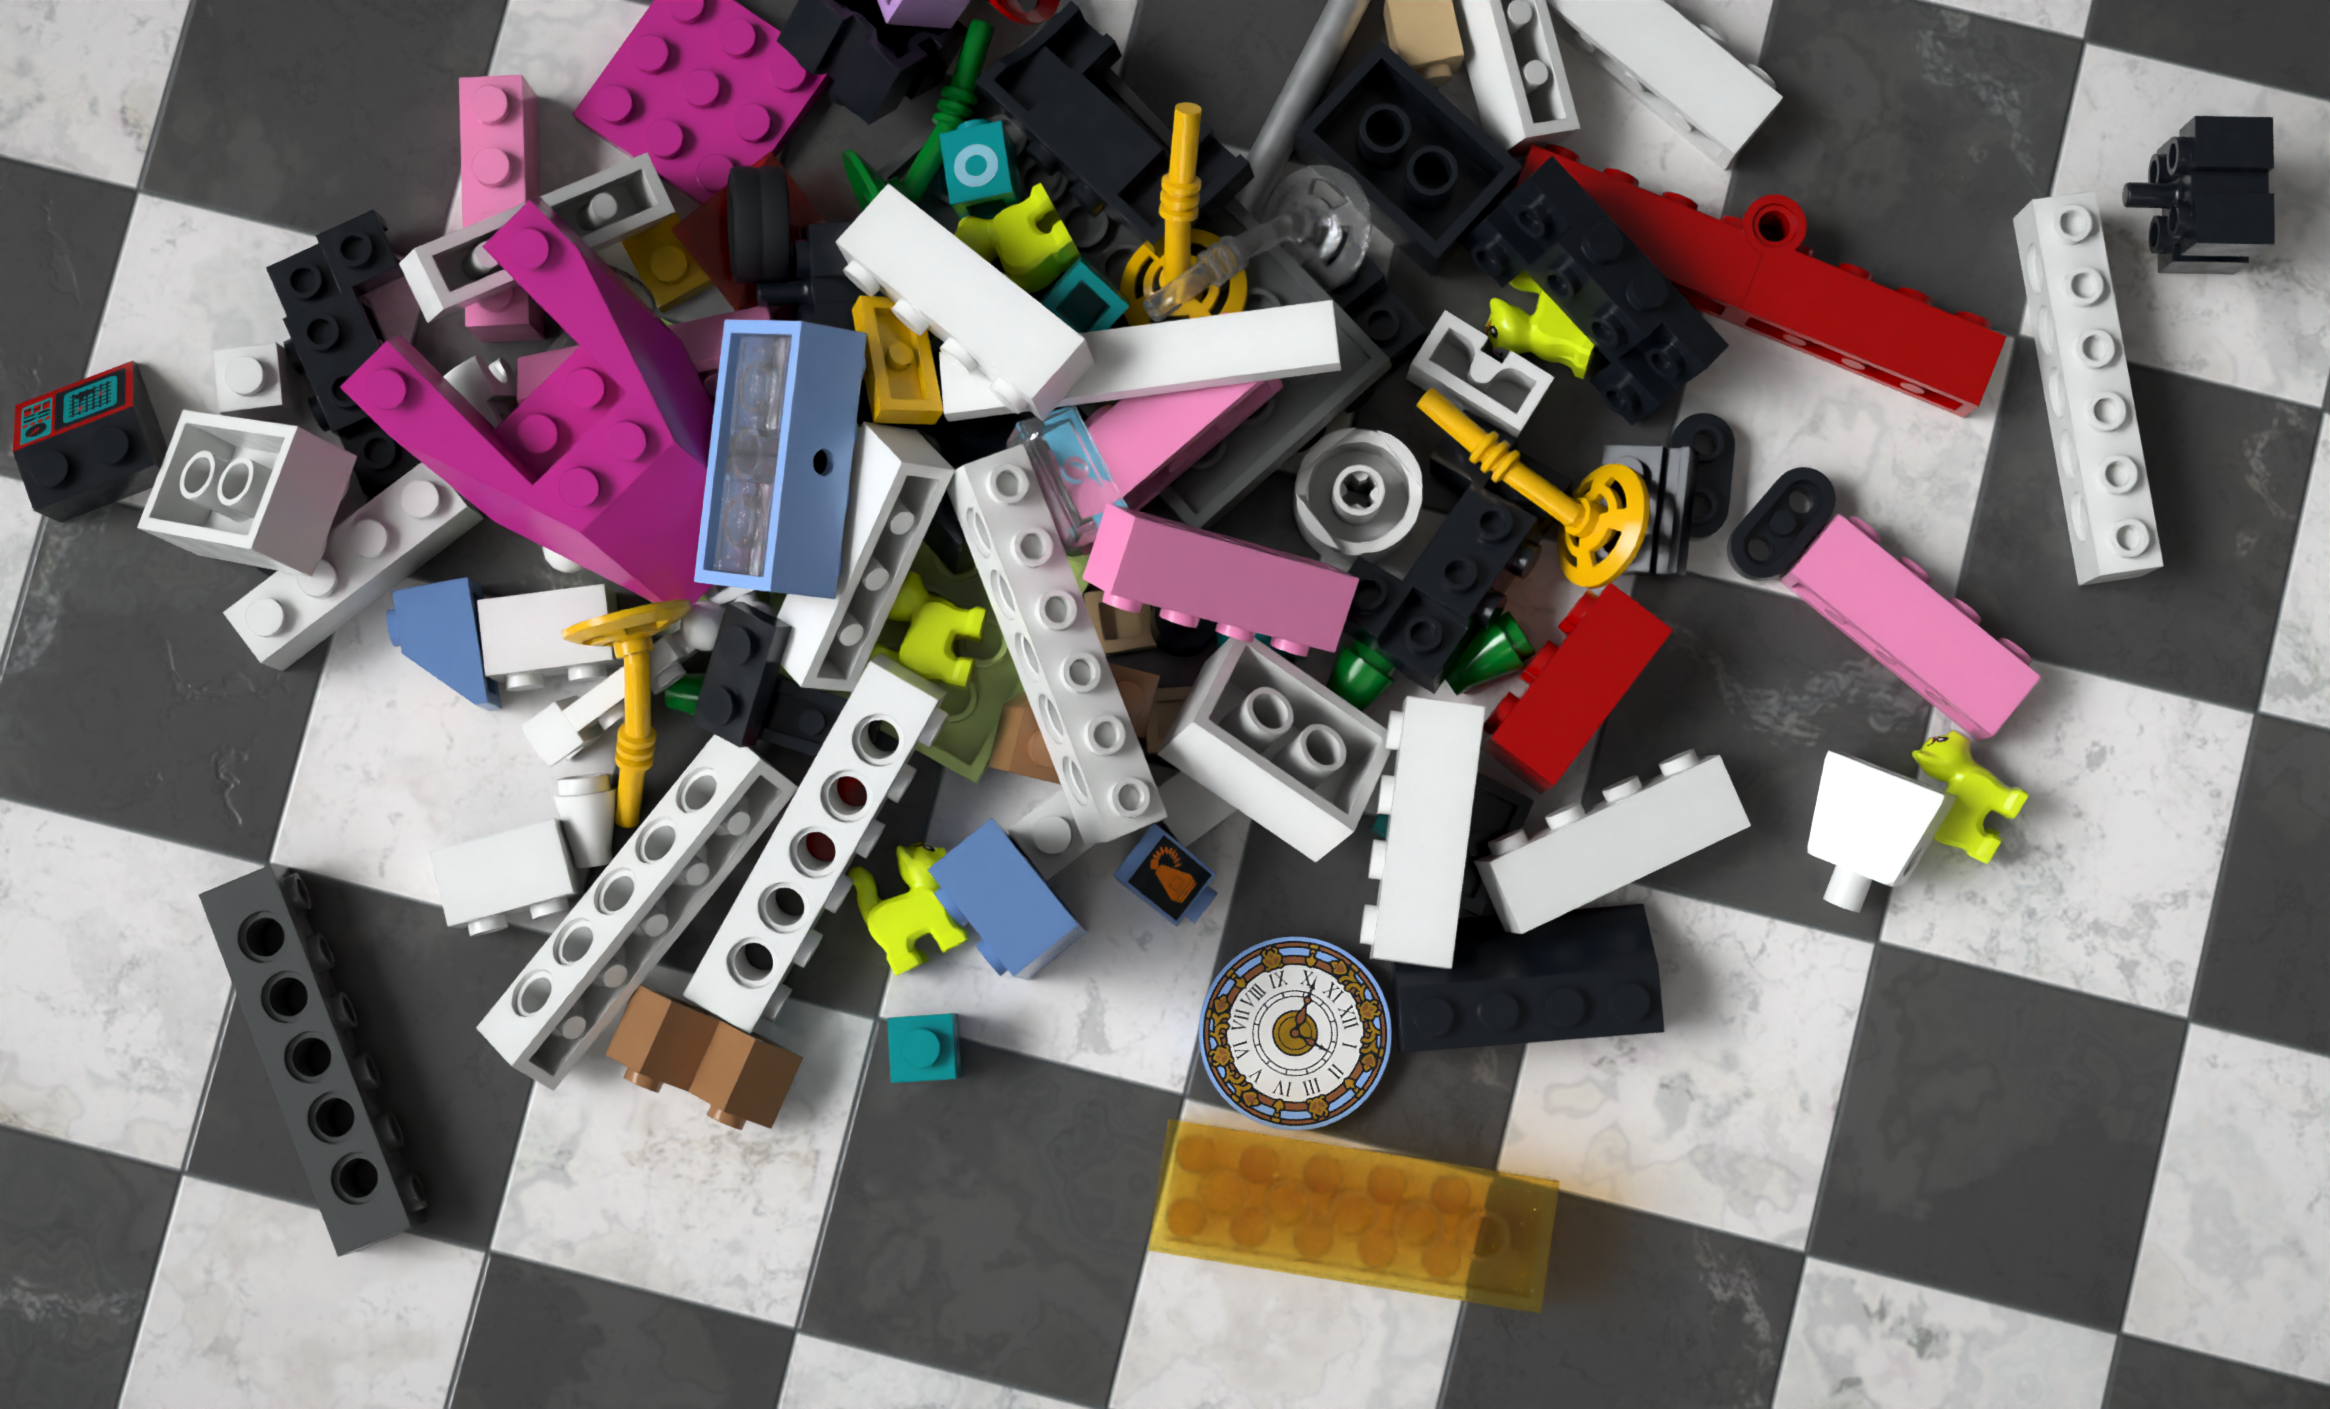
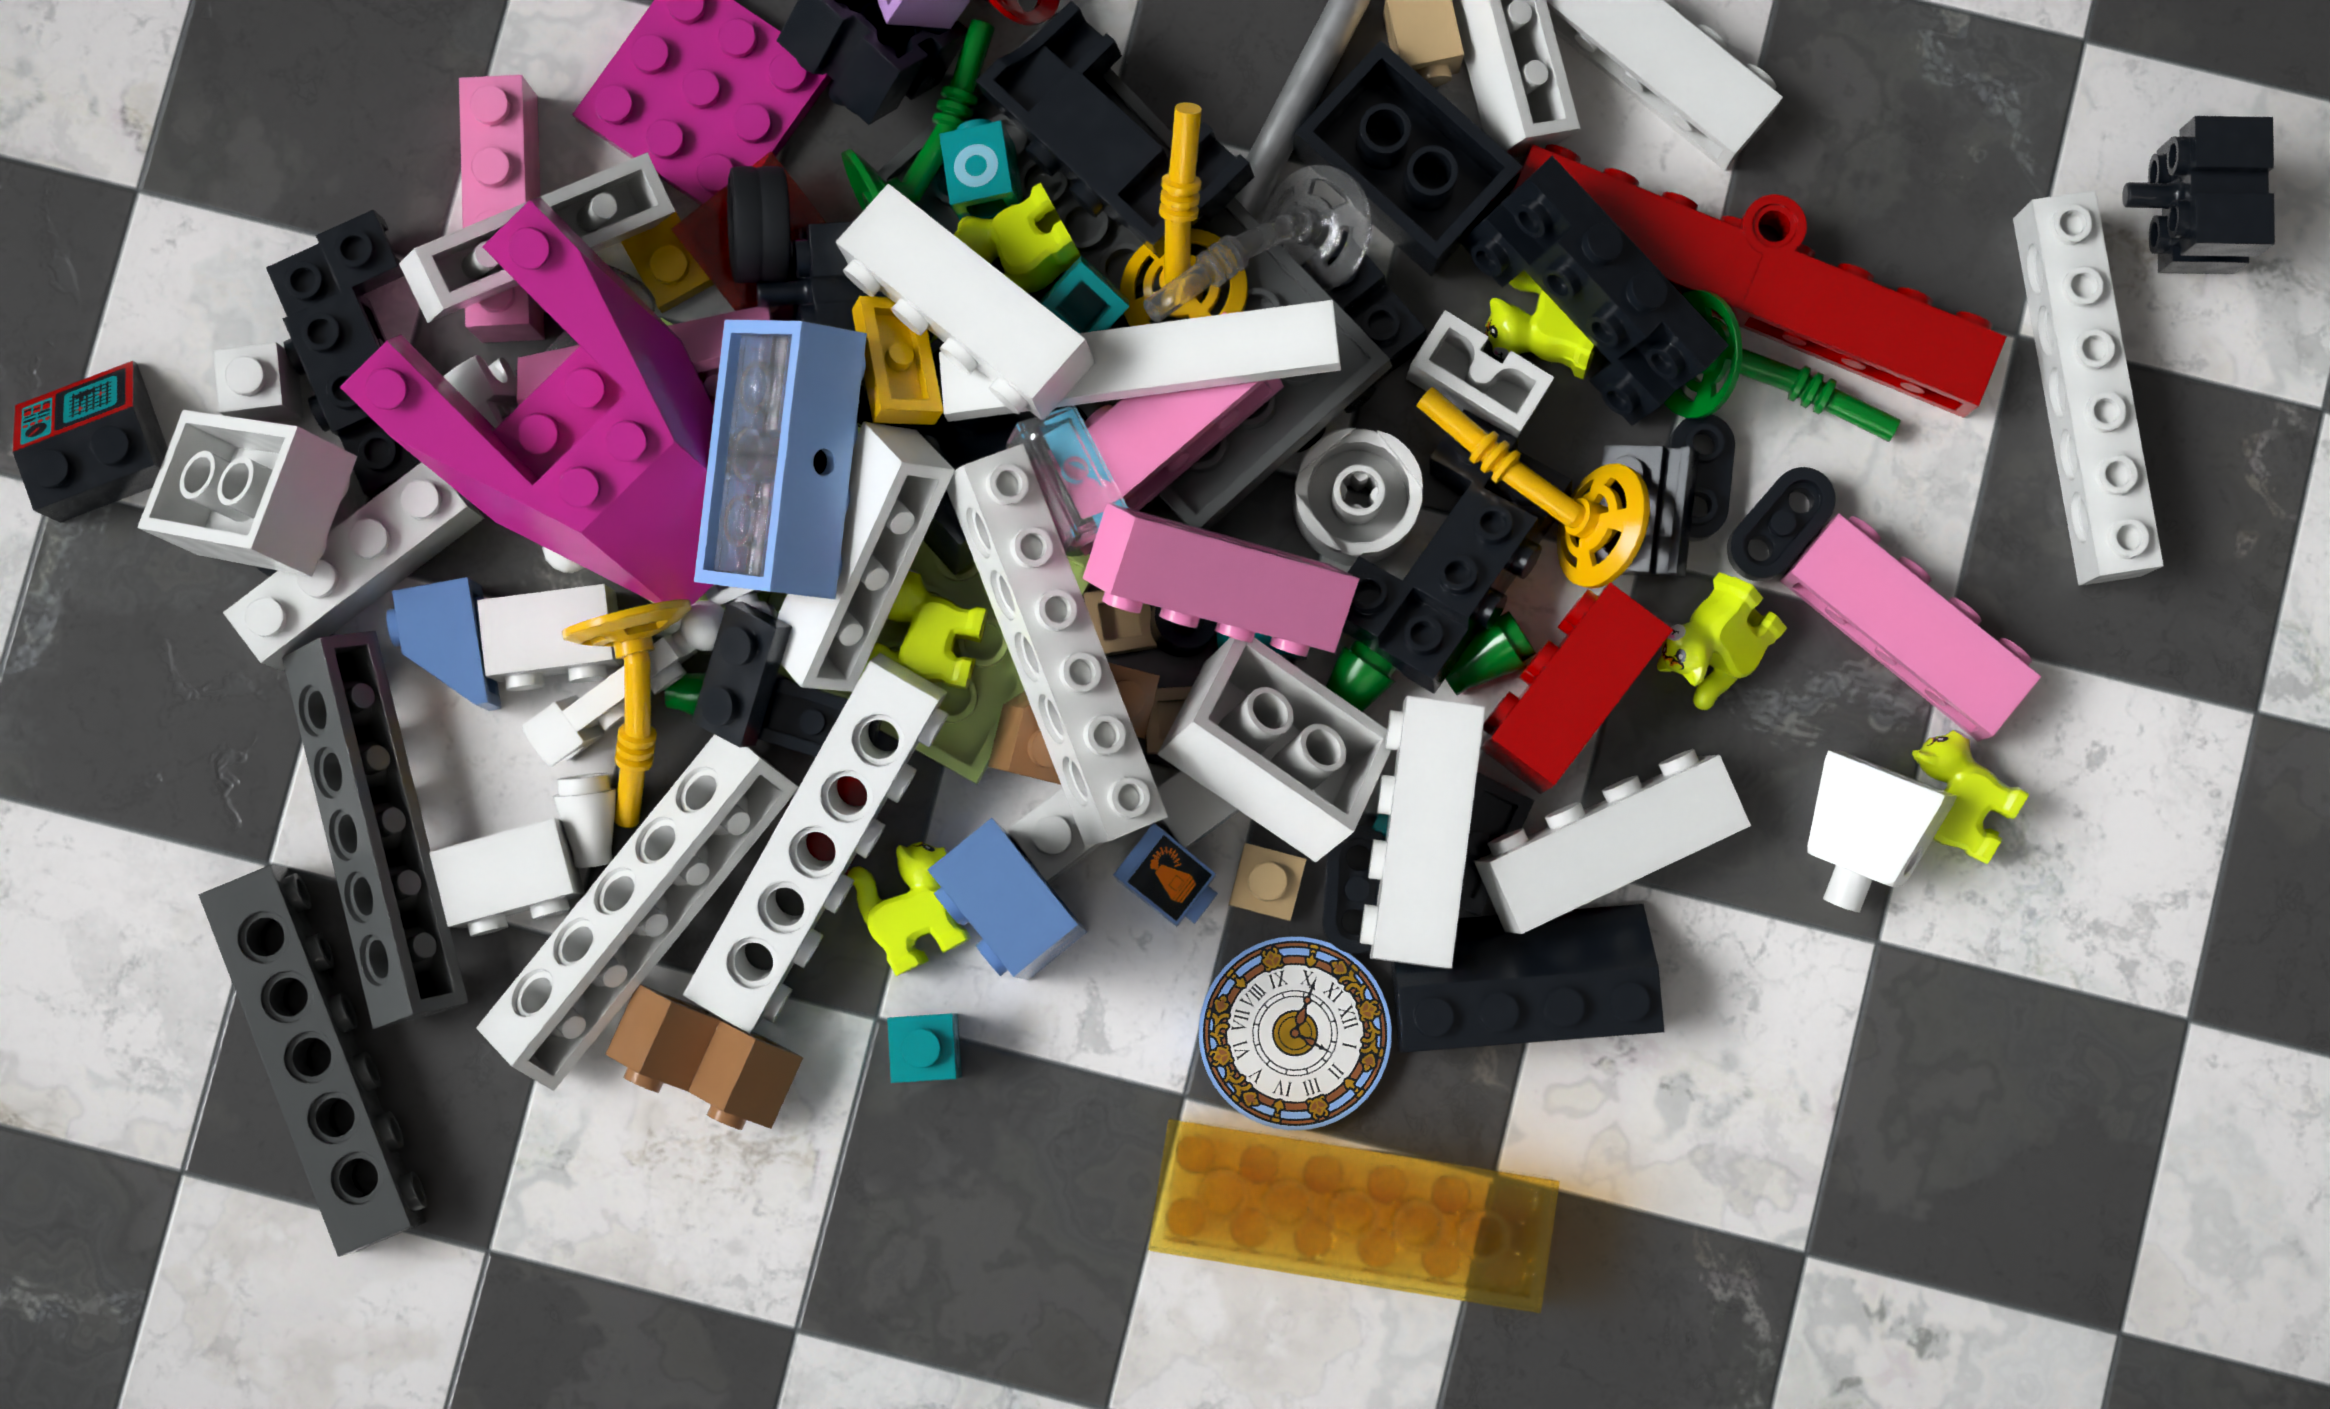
none -> dark grey brick [282,631,468,1029]
none -> tan plate [1228,843,1307,922]
none -> black plate [1322,825,1385,954]
none -> neon yellow animal [1657,572,1787,711]
none -> green dish [1664,290,1901,442]

